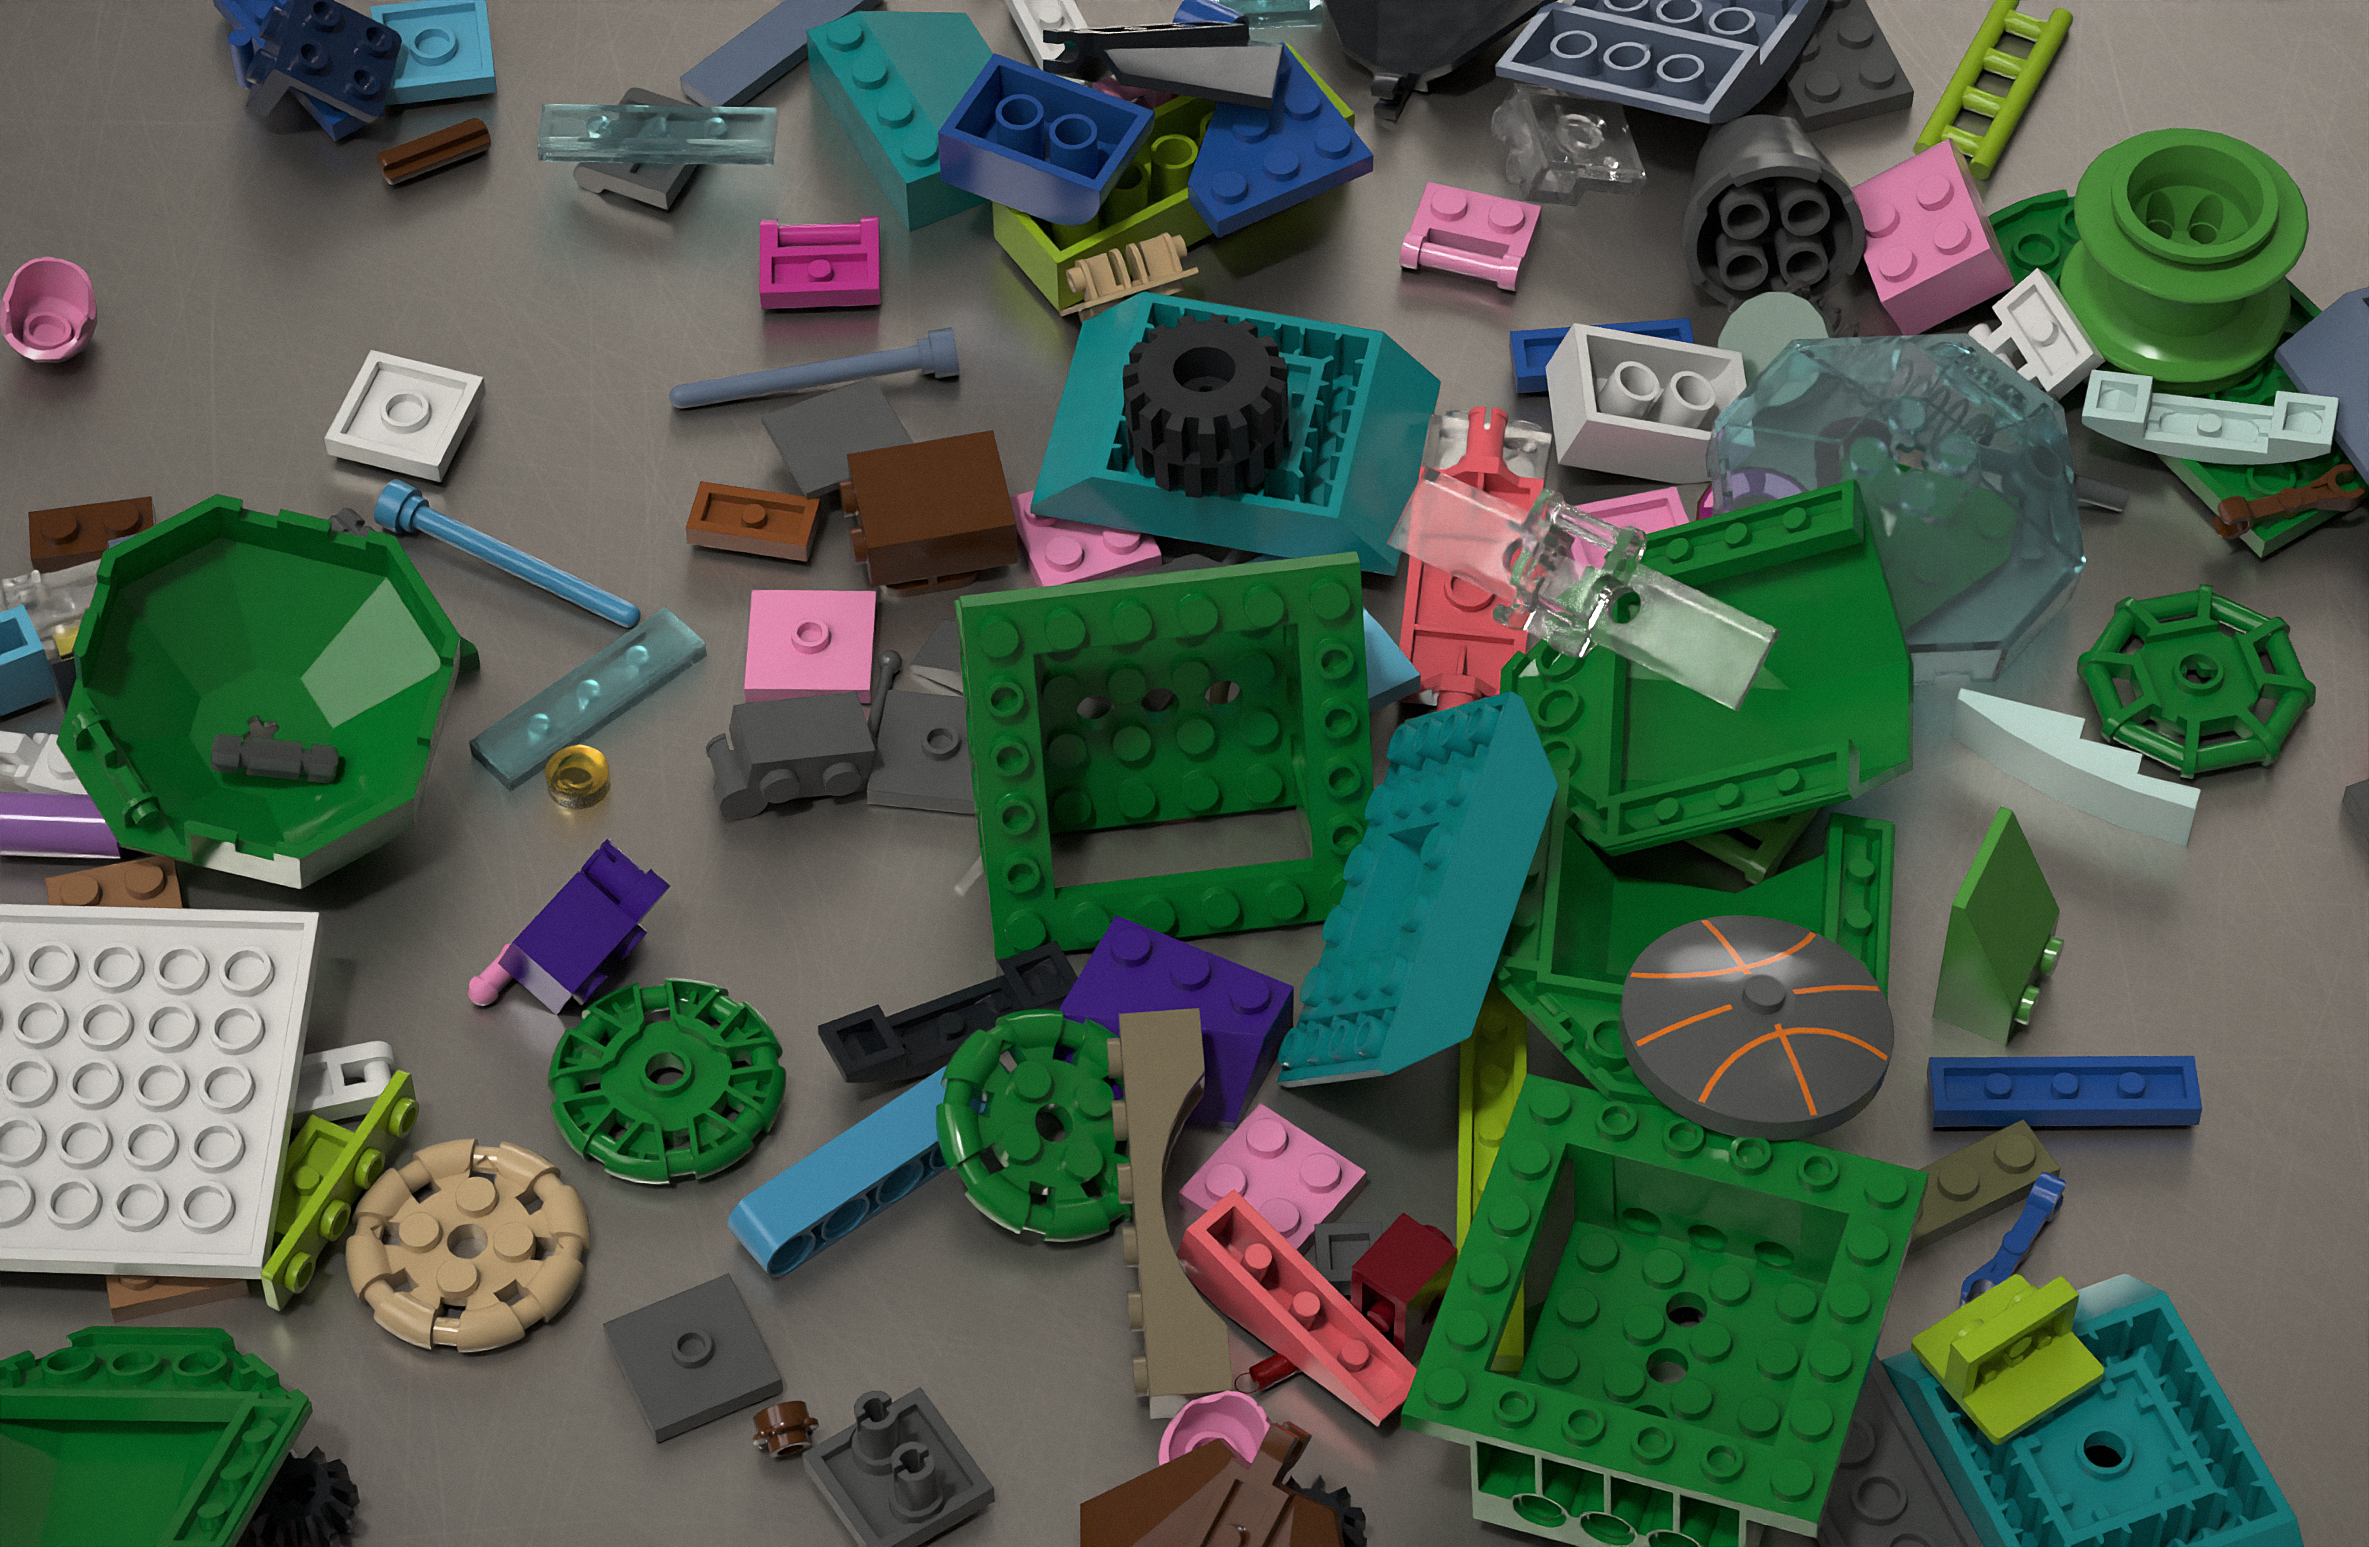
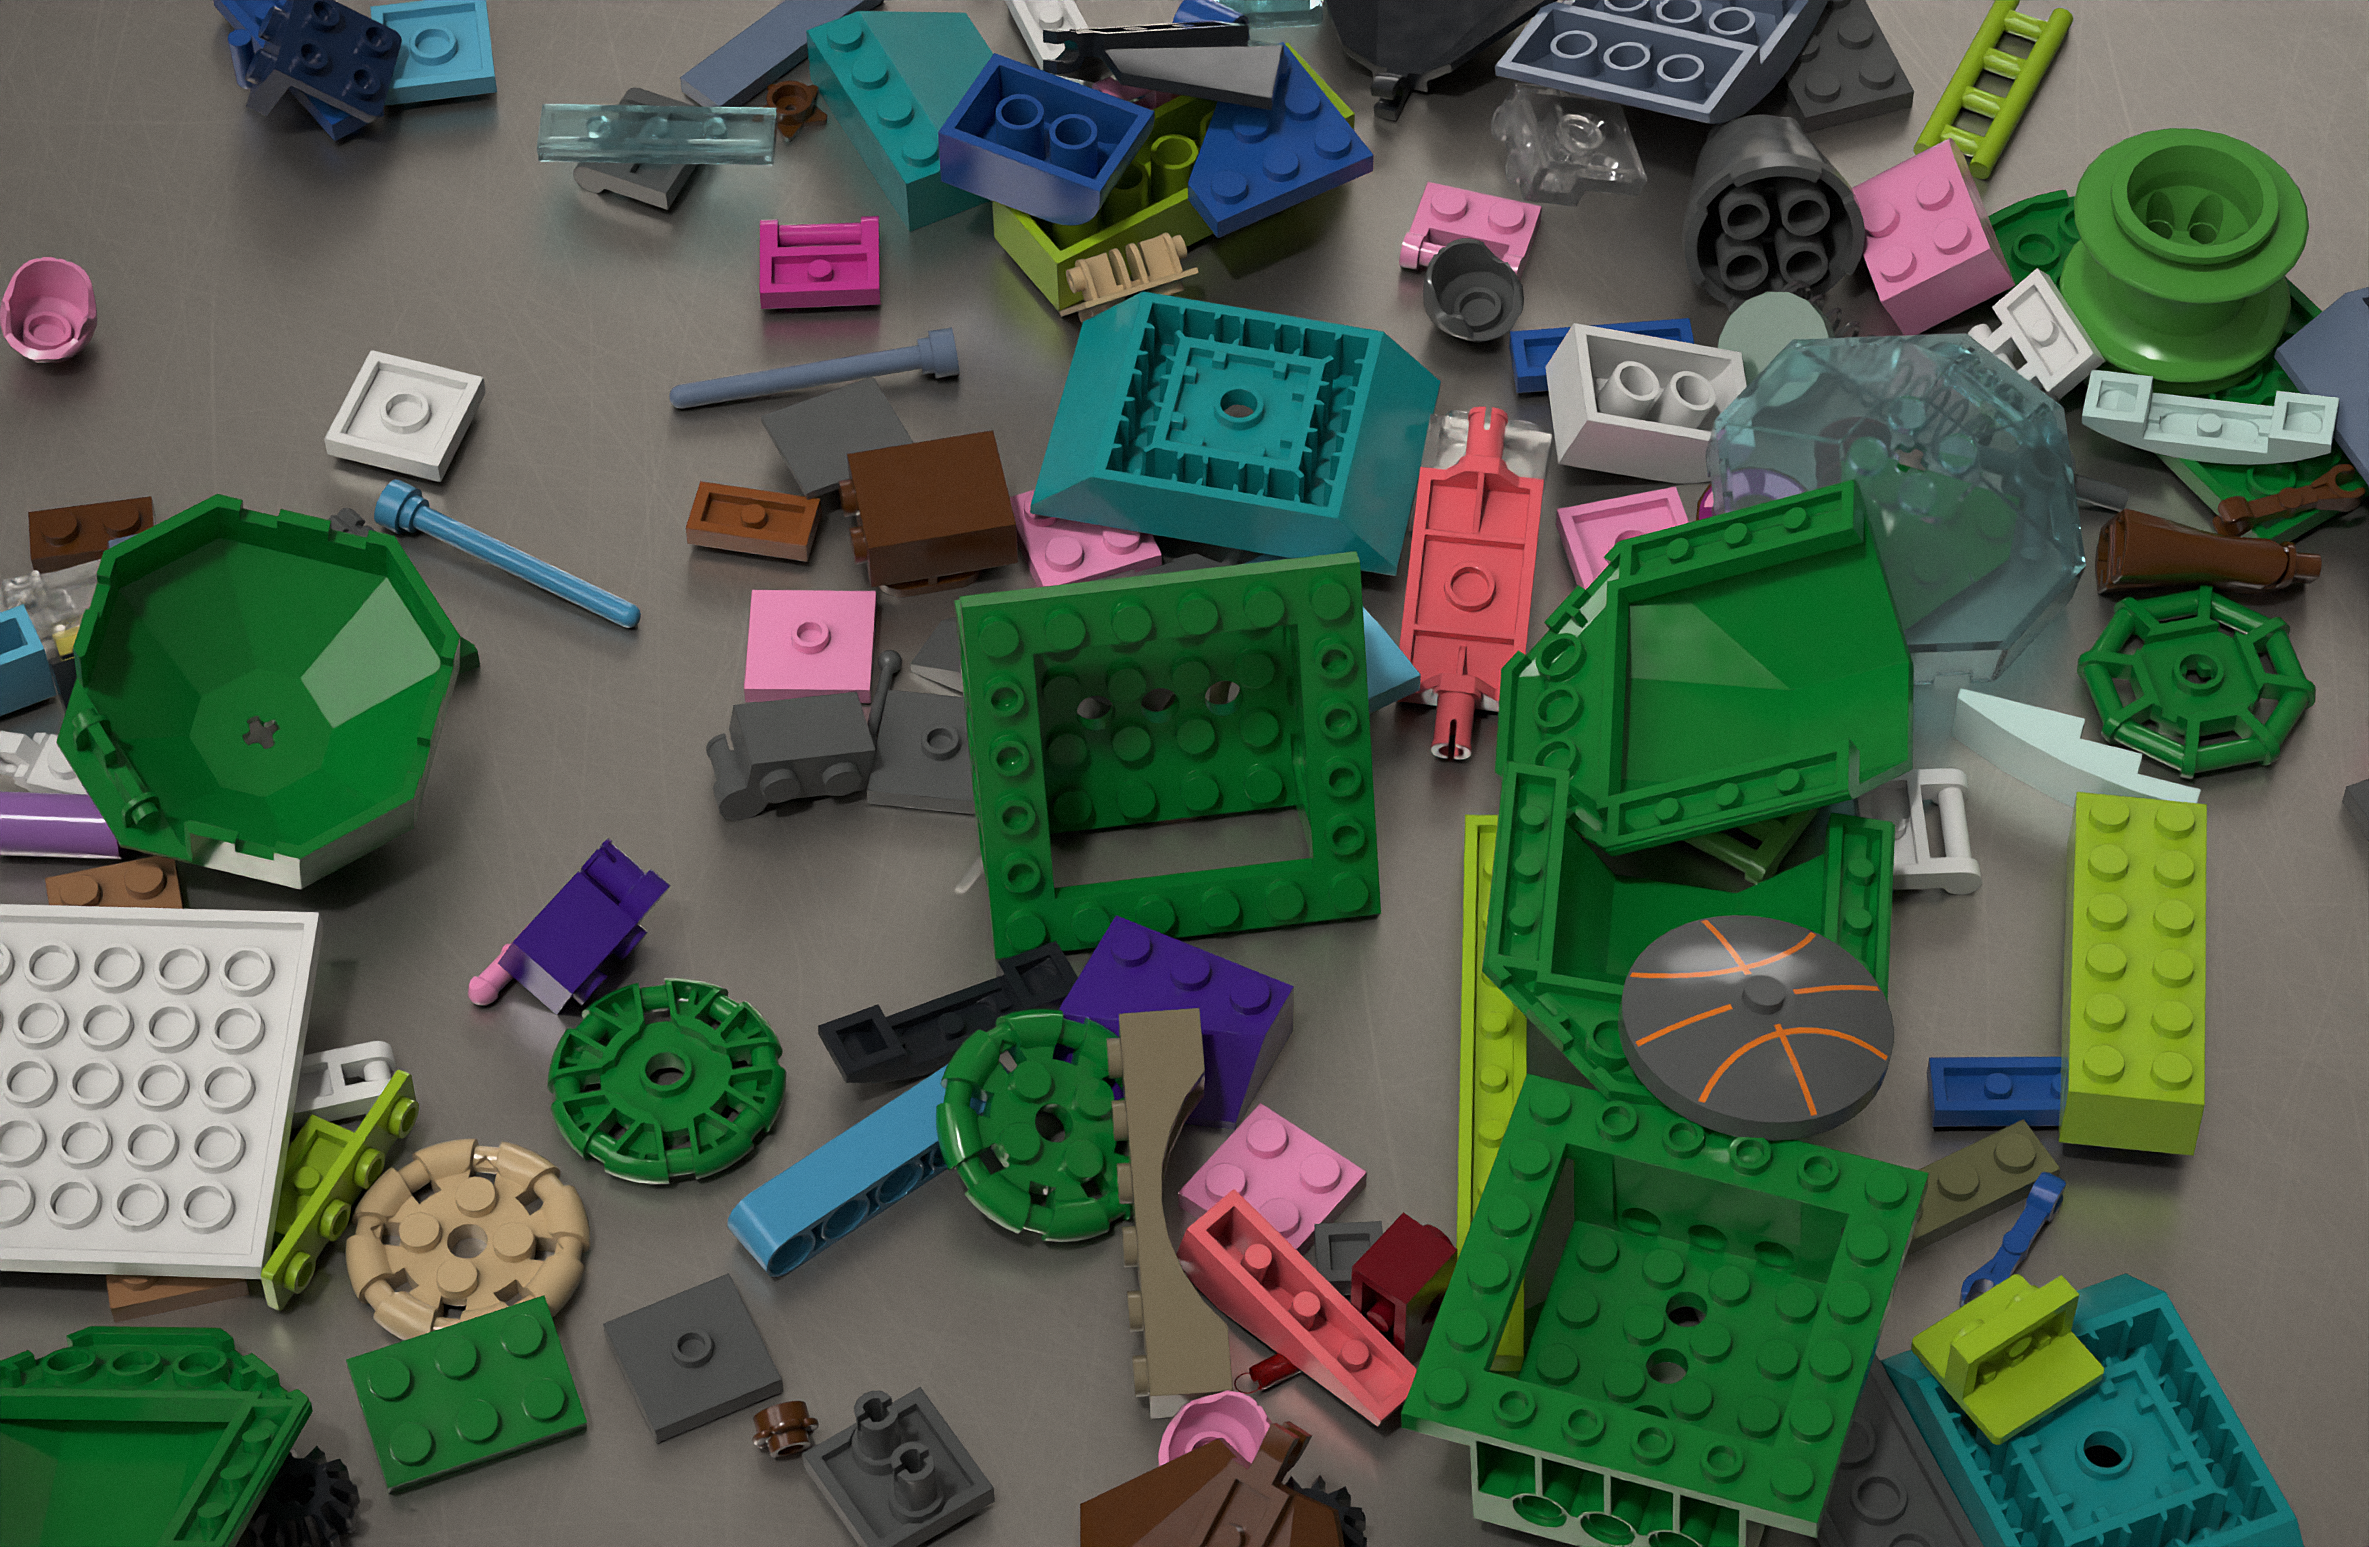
dark grey axle [210,734,338,783] -> none
reddish brown axle [377,118,491,185] -> none
clear light blue tile [469,606,707,792] -> none
clear yellow tile [545,745,611,810] -> none
black wheel [1122,314,1290,498] -> none
teal slope [1276,691,1559,1088] -> none
clear piece [1386,466,1781,712] -> none
bright green slope [1932,806,2064,1046] -> none
none -> green plate [346,1295,587,1494]
none -> reddish brown plate [752,81,828,142]
none -> dark grey hair [1423,238,1524,343]
none -> white plate [1854,768,1982,895]
none -> lime brick [2059,792,2207,1156]
none -> reddish brown piece [2095,509,2322,594]

